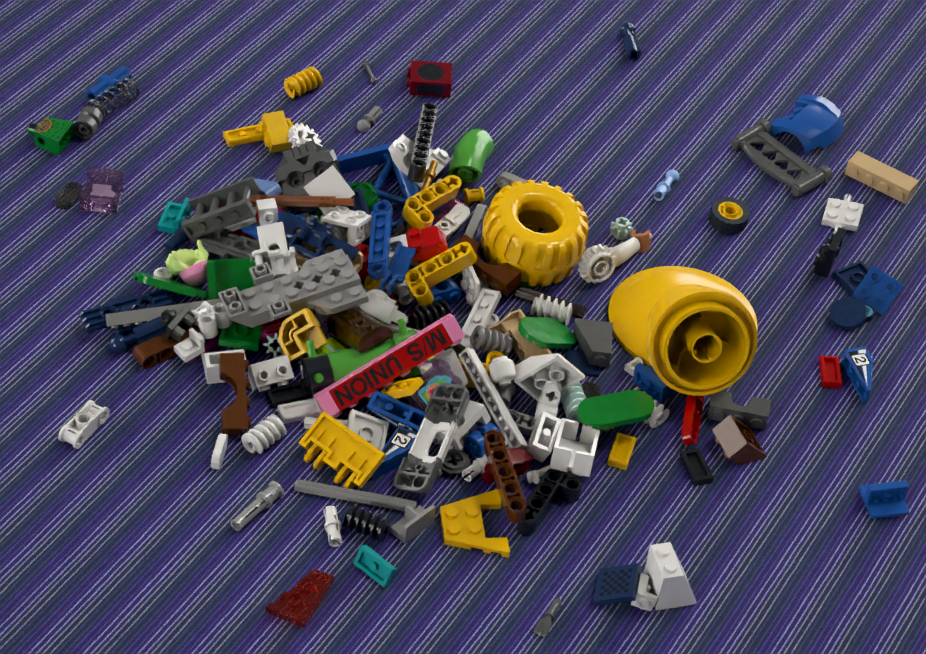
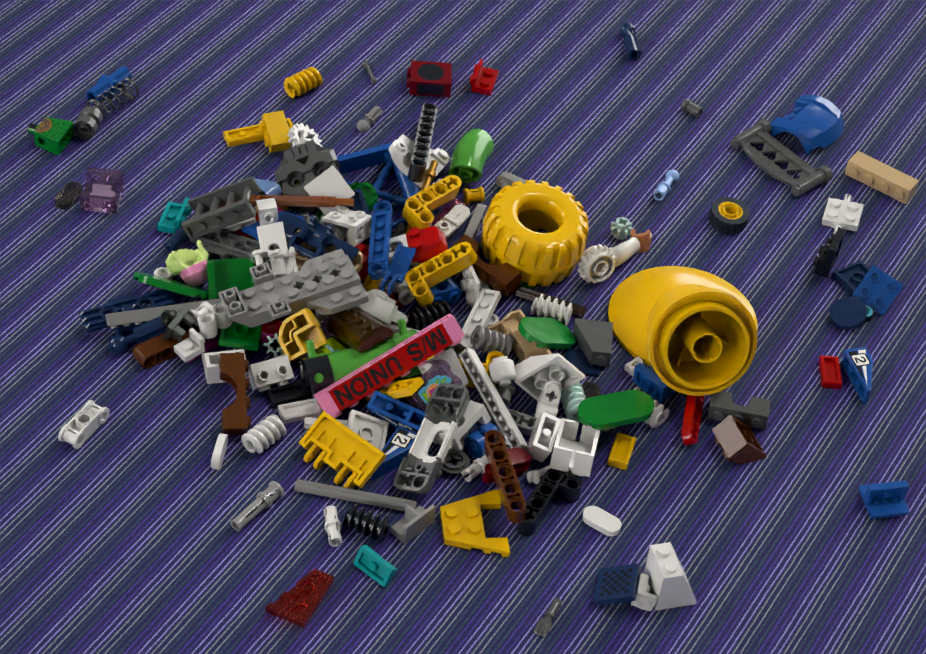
black tile [679,448,714,486] -> none
none -> red bracket [469,59,499,96]
none -> white tile [582,506,621,536]
none -> dark grey pin [681,99,703,118]

